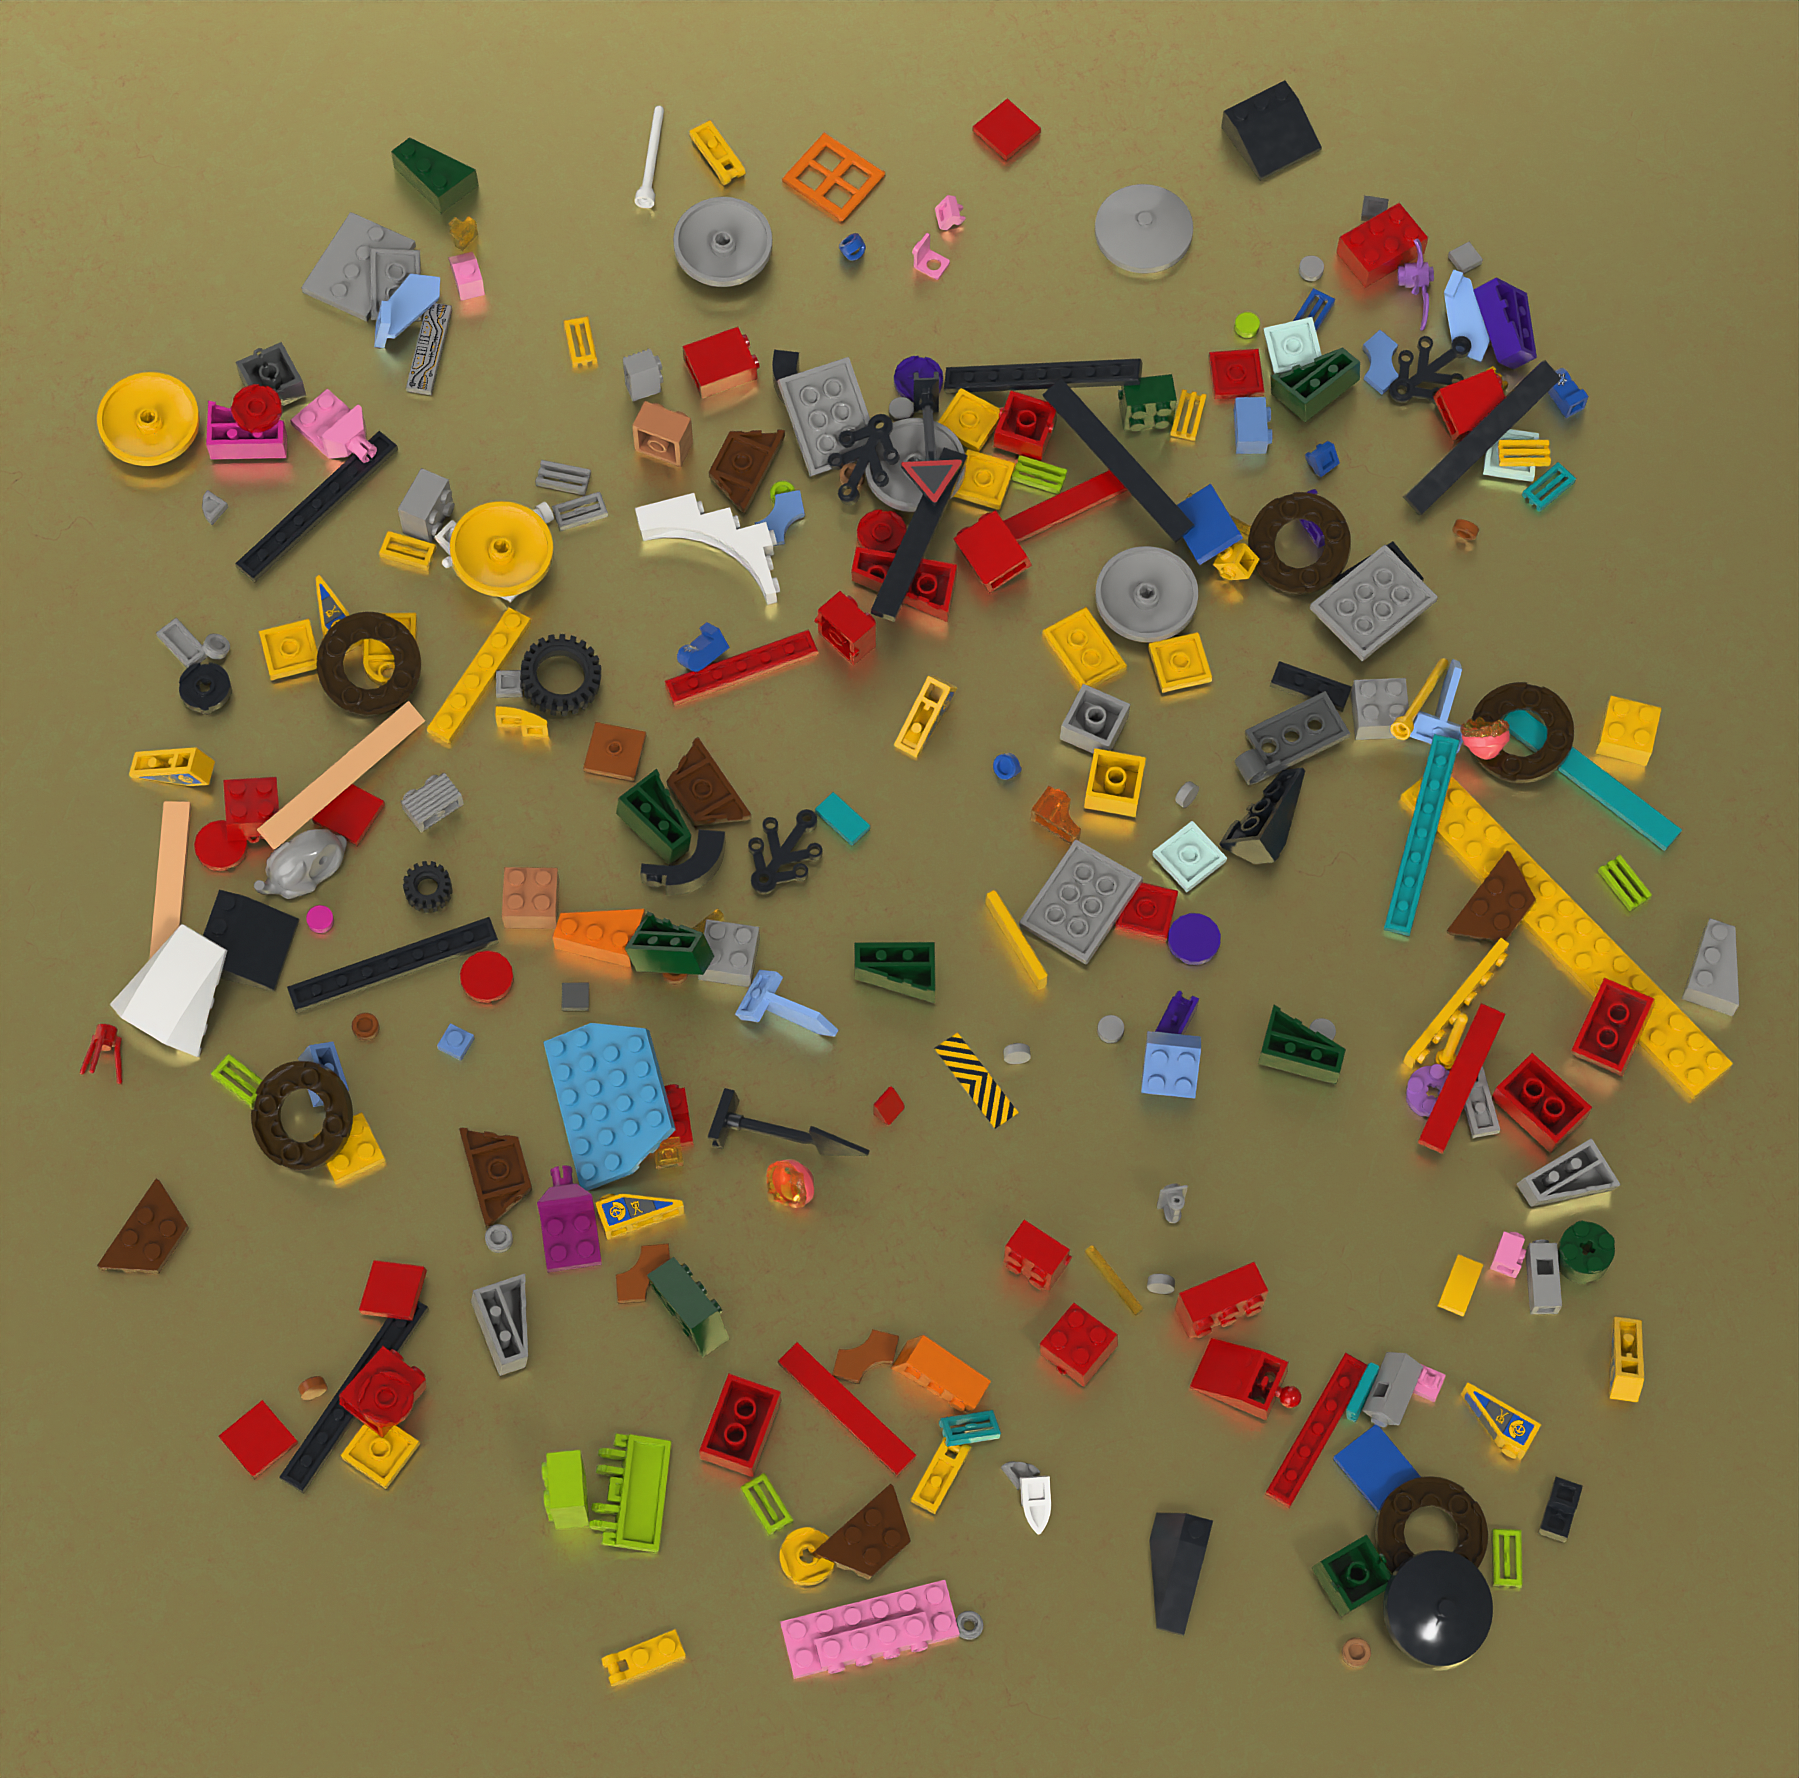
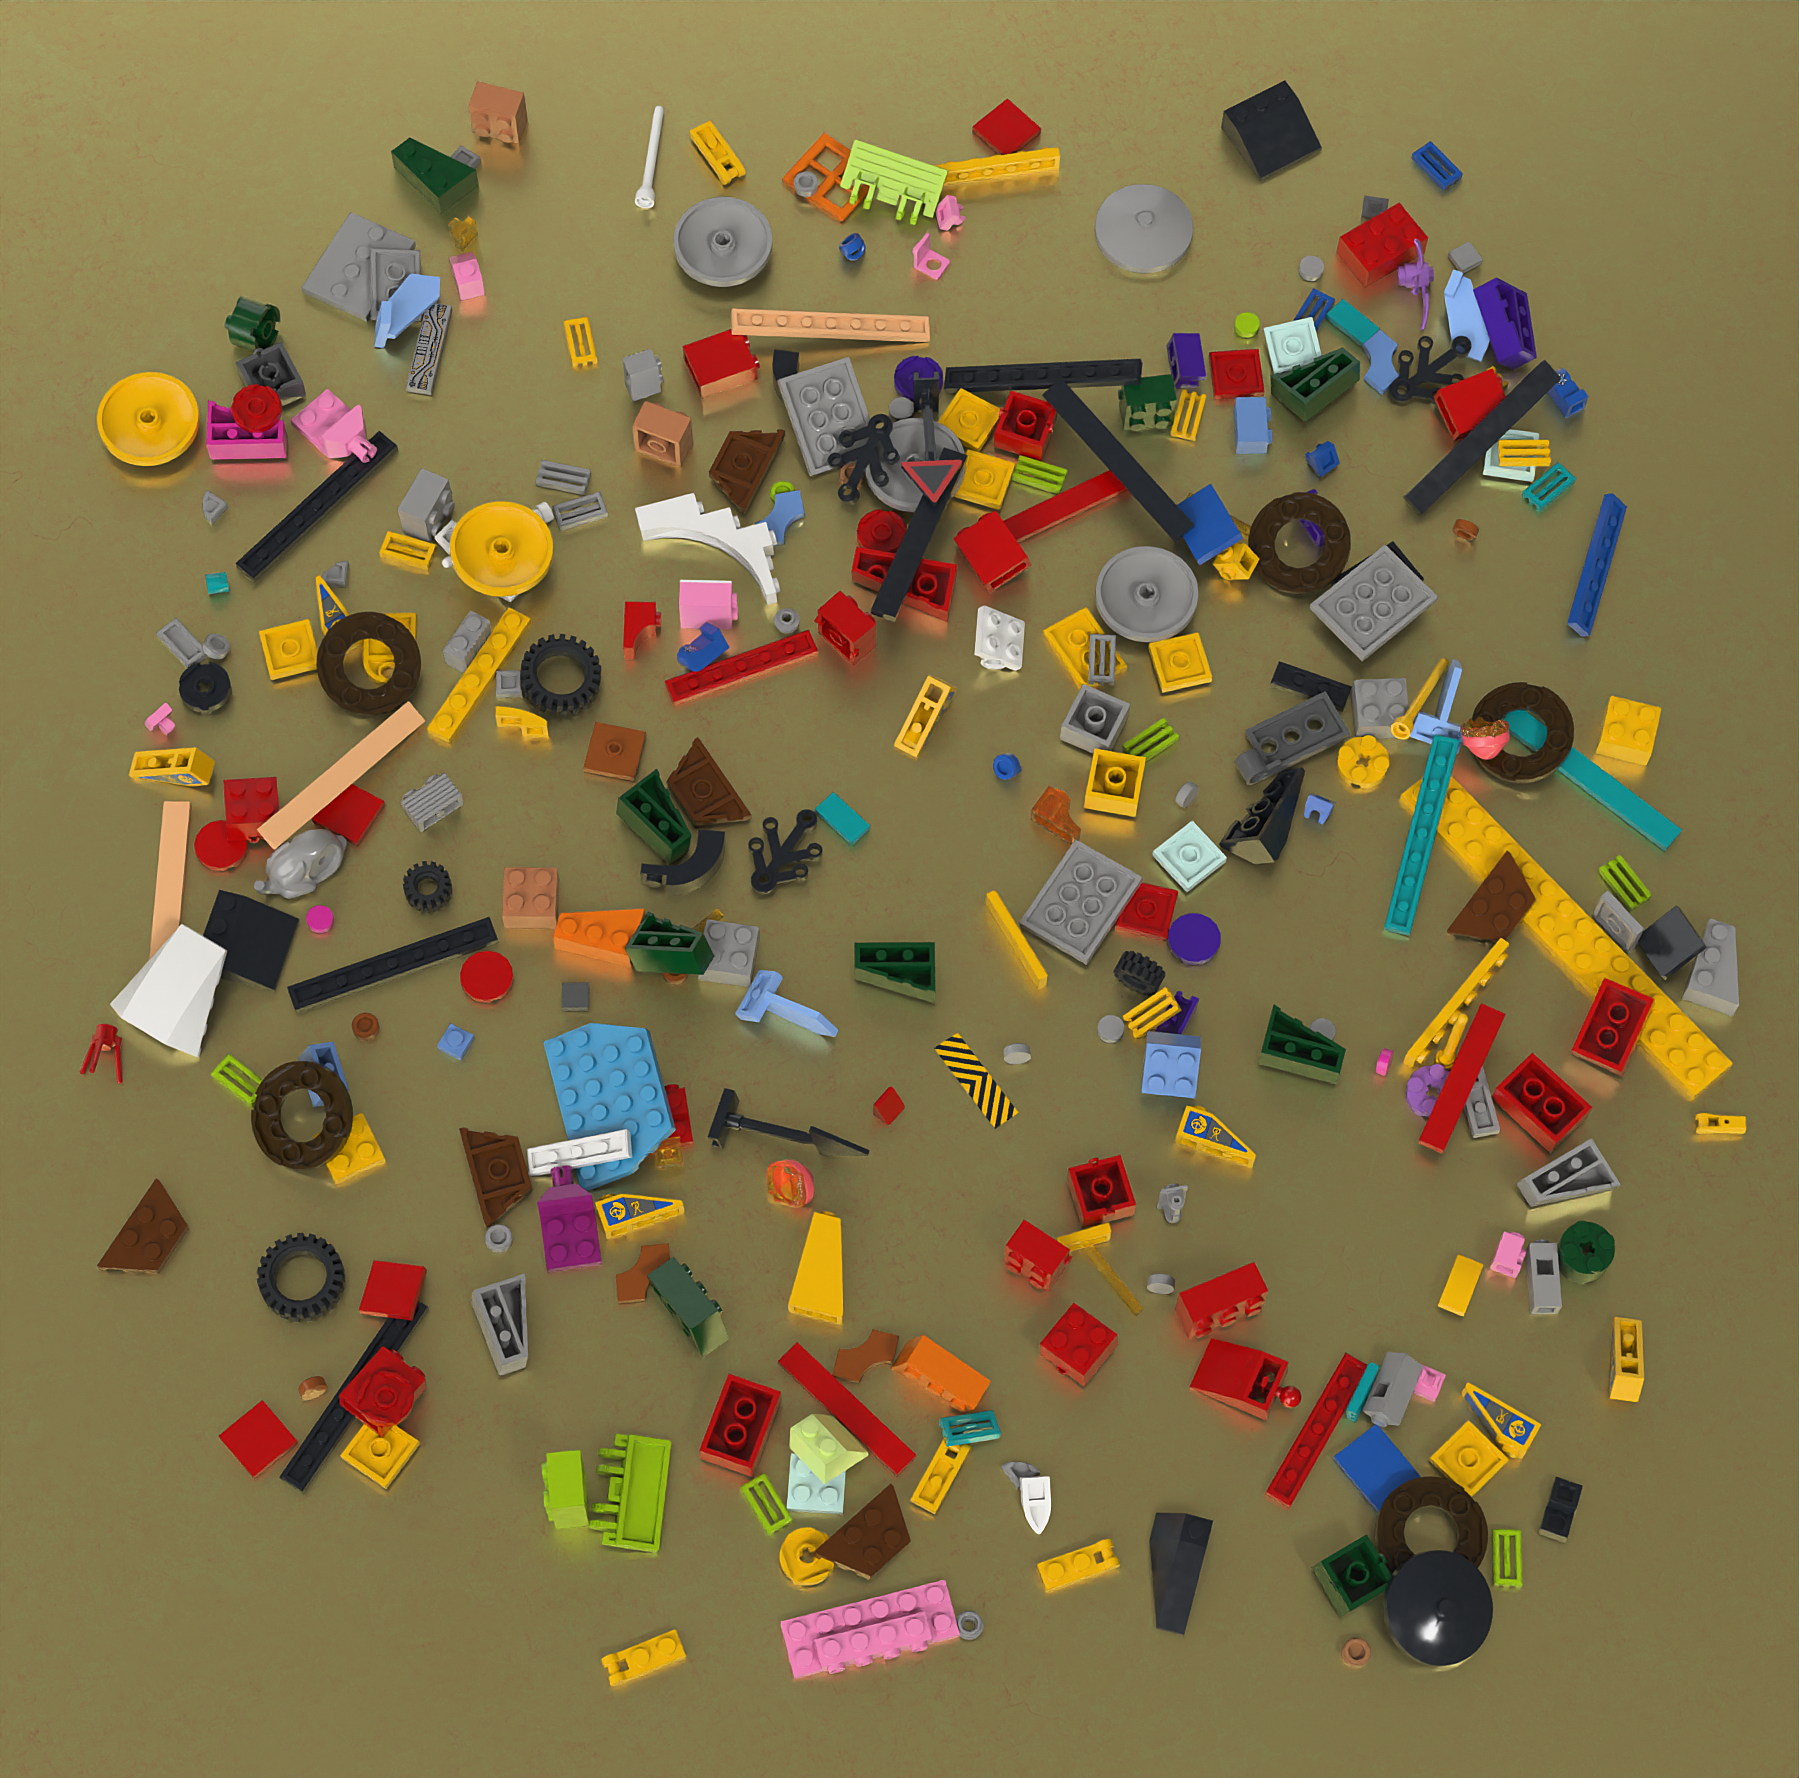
none -> bright pink tile [144,702,175,735]
none -> teal hose [205,571,229,595]
none -> dark green brick [225,296,281,353]
none -> black tyre [257,1233,345,1322]
none -> light grey tile [321,561,349,588]
none -> light grey brick [442,611,492,673]
none -> light grey tile [451,145,481,169]
none -> nougat brick [468,81,528,144]
none -> white tile [527,1129,632,1177]
none -> red arch [623,602,662,659]
none -> bright pink piece [679,580,738,629]
none -> light nougat tile [731,308,930,342]
none -> light grey plate [774,608,800,633]
none -> light aqua plate [787,1453,846,1515]
none -> yellow slope [788,1211,843,1325]
none -> yellowish green slope [789,1414,868,1484]
none -> light grey tile [794,171,818,197]
none -> lime hinge [840,139,948,225]
none -> yellow plate [935,147,1060,185]
none -> white plate [975,605,1025,671]
none -> yellow plate [1037,1538,1121,1593]
none -> yellow tile [1056,1222,1112,1252]
none -> red brick [1067,1155,1136,1229]
none -> light grey tile [1088,634,1116,685]
none -> black tyre [1113,951,1166,996]
none -> lime tile [1122,717,1179,763]
none -> yellow tile [1123,987,1181,1039]
none -> dark purple hinge [1167,333,1206,389]
none -> slope [1175,1105,1256,1168]
none -> tile [1303,793,1336,825]
none -> teal tile [1326,299,1380,347]
none -> yellow plate [1337,735,1389,788]
none -> dark pink tile [1376,1048,1394,1076]
none -> blue tile [1411,141,1463,191]
none -> yellow plate [1429,1420,1509,1497]
none -> blue plate [1567,493,1627,637]
none -> light grey plate [1592,891,1644,954]
none -> black tile [1638,905,1707,980]
none -> yellow bar [1695,1113,1746,1134]

